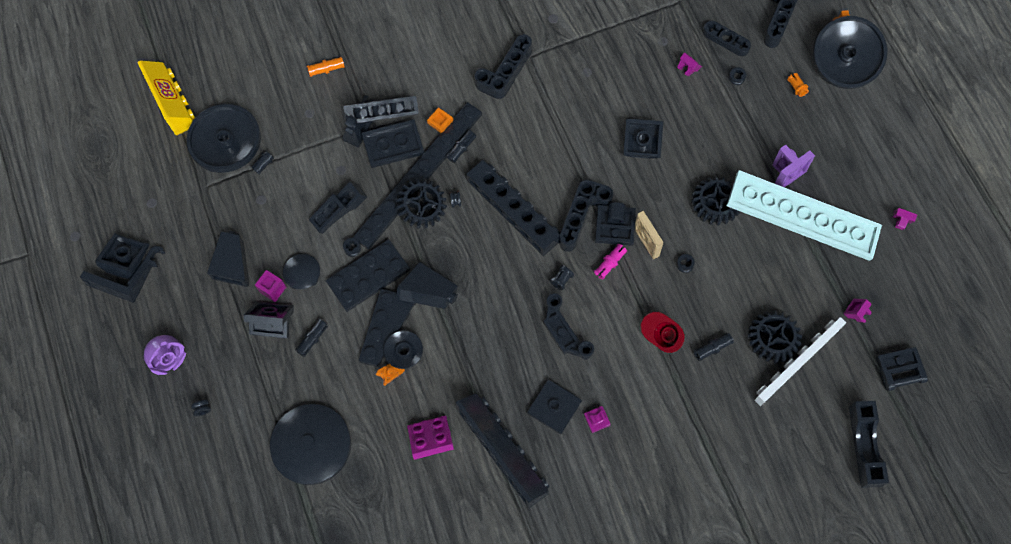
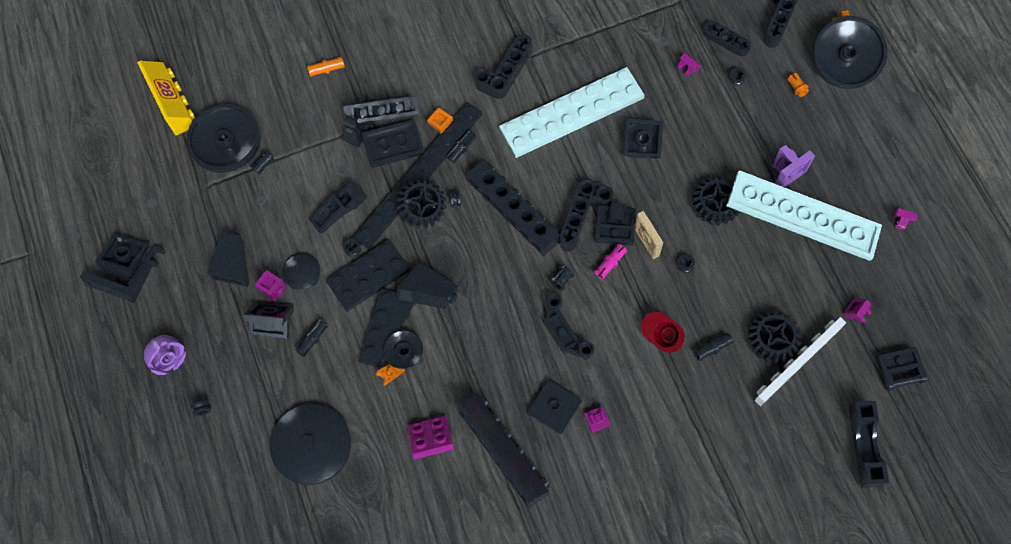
none -> light aqua plate [499,67,644,158]

